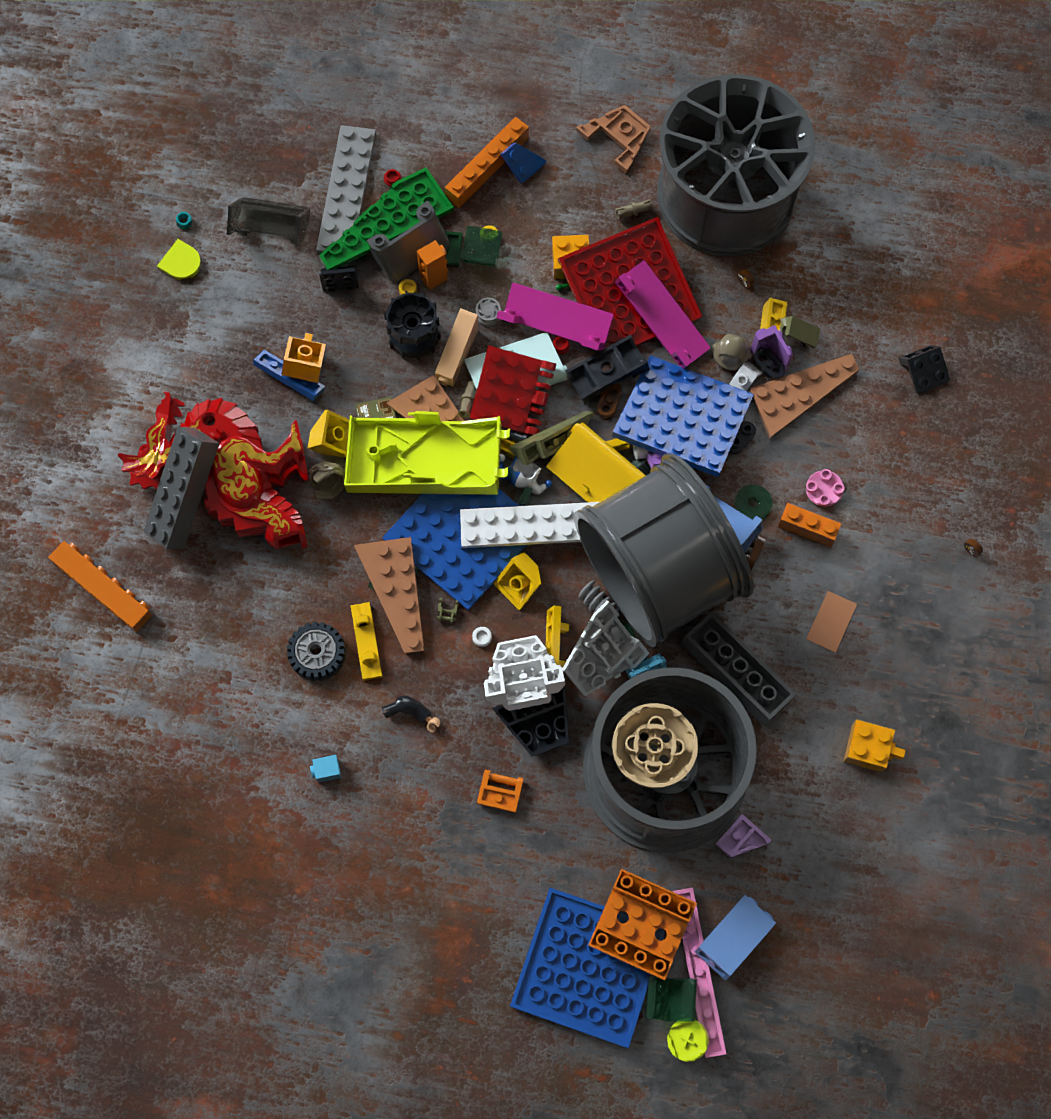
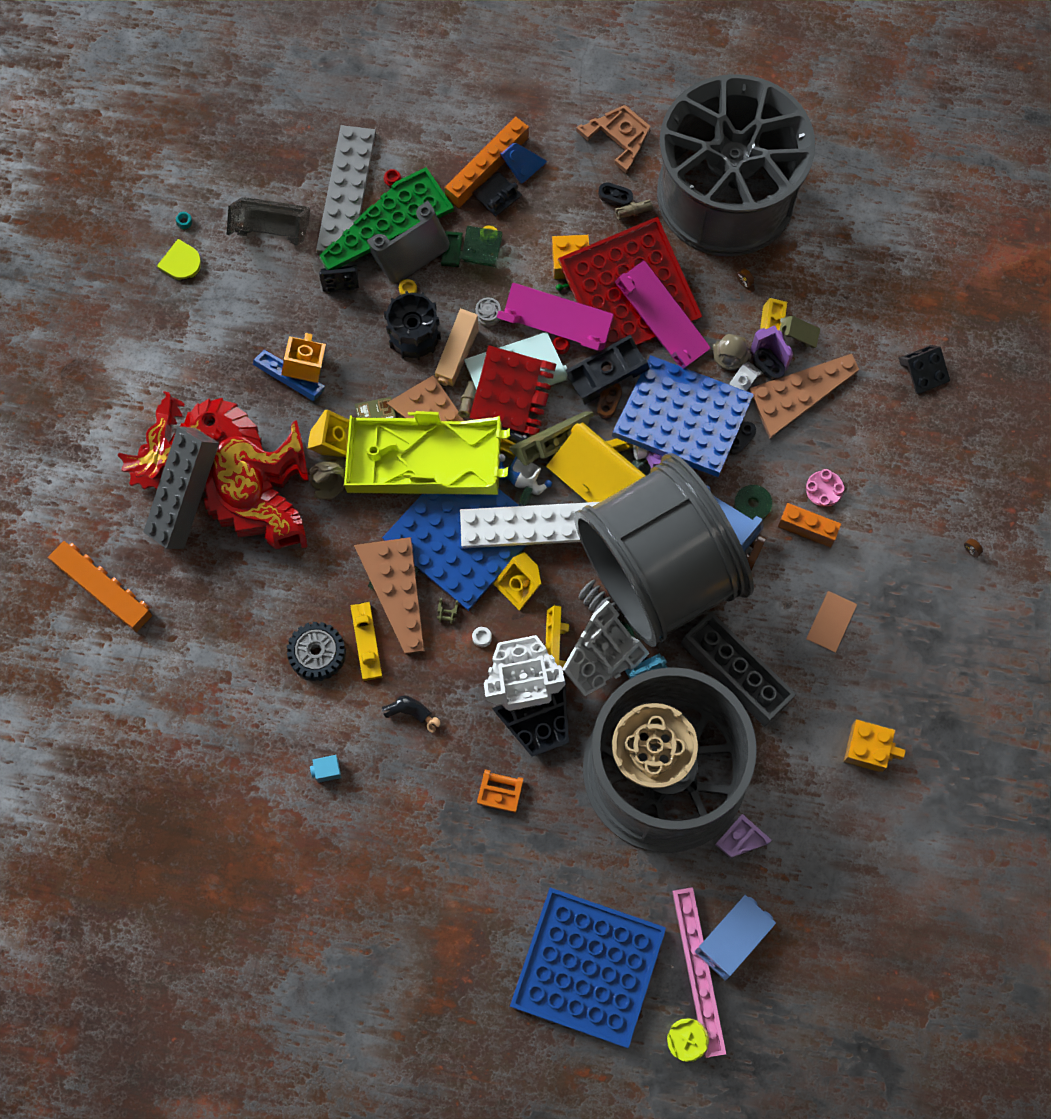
orange brick [417,240,448,290] -> none
orange slope [588,869,697,981] -> none
clear green bracket [646,976,697,1022] -> none
none -> black hinge [472,172,522,217]
none -> black plate [598,182,633,207]

